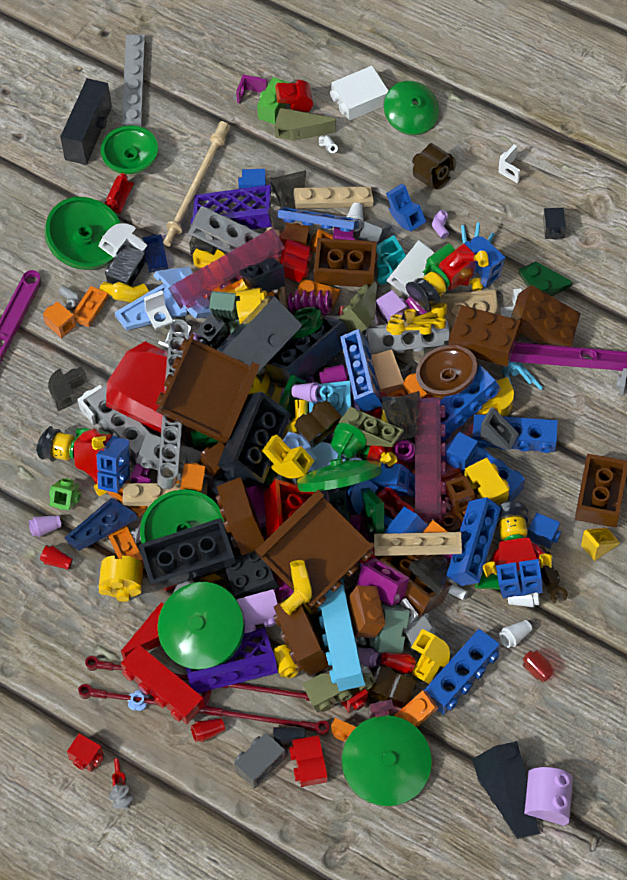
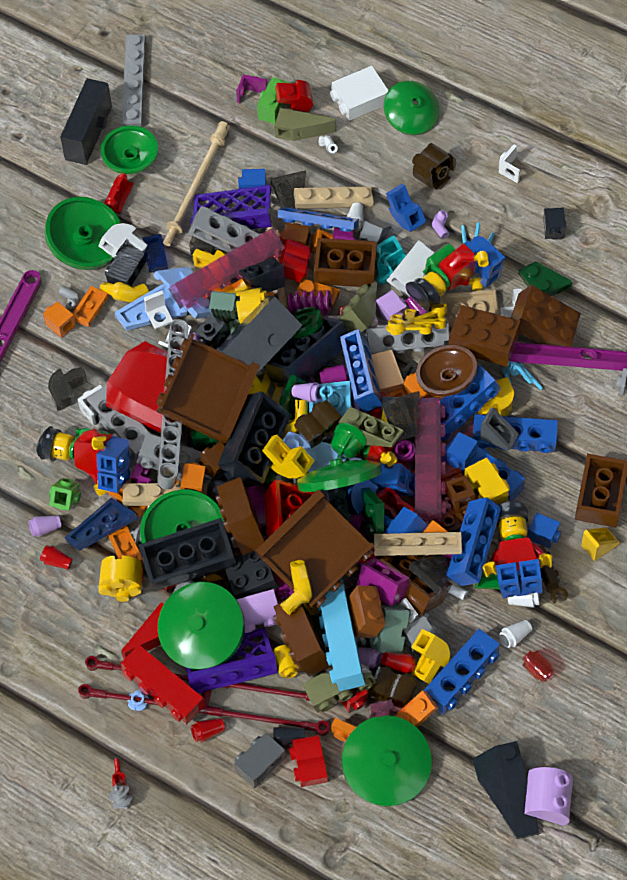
red brick [66,733,104,772] -> none

